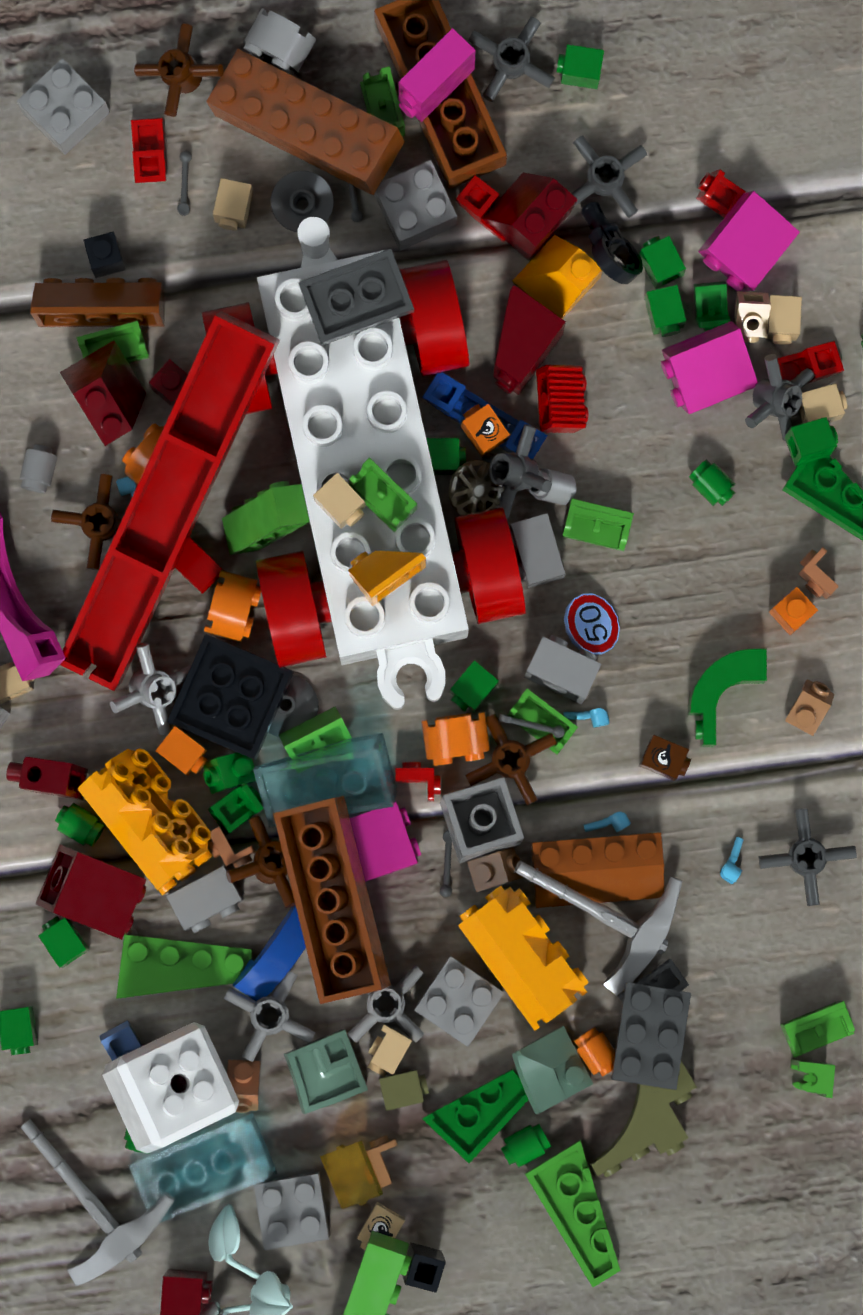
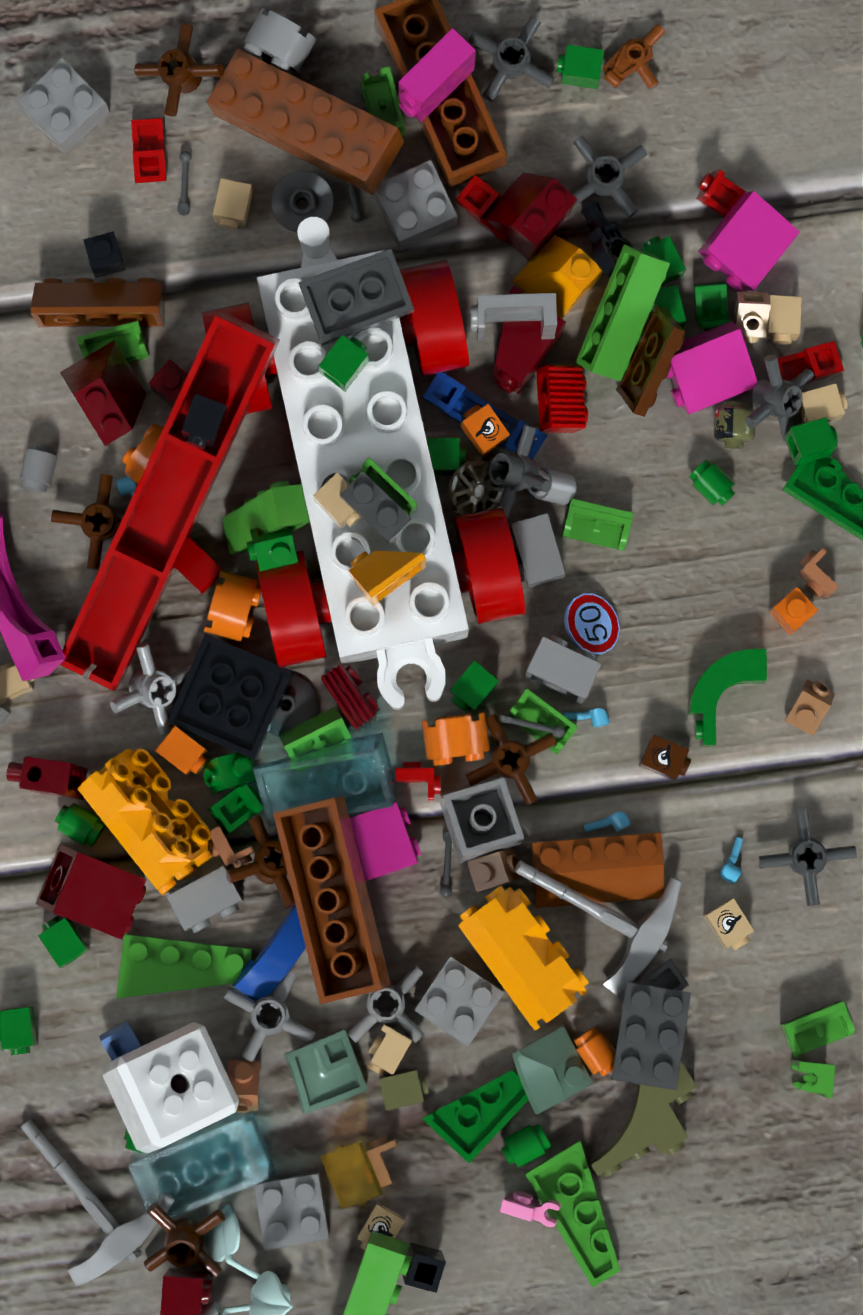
none -> reddish brown bar [144,1203,225,1278]
none -> black brick [181,394,227,449]
none -> green bracket [246,528,298,572]
none -> green brick [318,335,369,392]
none -> dark red brick [321,664,380,732]
none -> dark grey plate [340,472,411,543]
none -> light grey panel [470,293,557,341]
none -> bright pink plate [500,1191,562,1227]
none -> bright green brick [575,244,670,381]
none -> dark orange piece [603,24,665,90]
none -> reddish brown plate [616,305,685,417]
none -> tan brick [704,898,754,951]
none -> olive head [714,401,755,449]

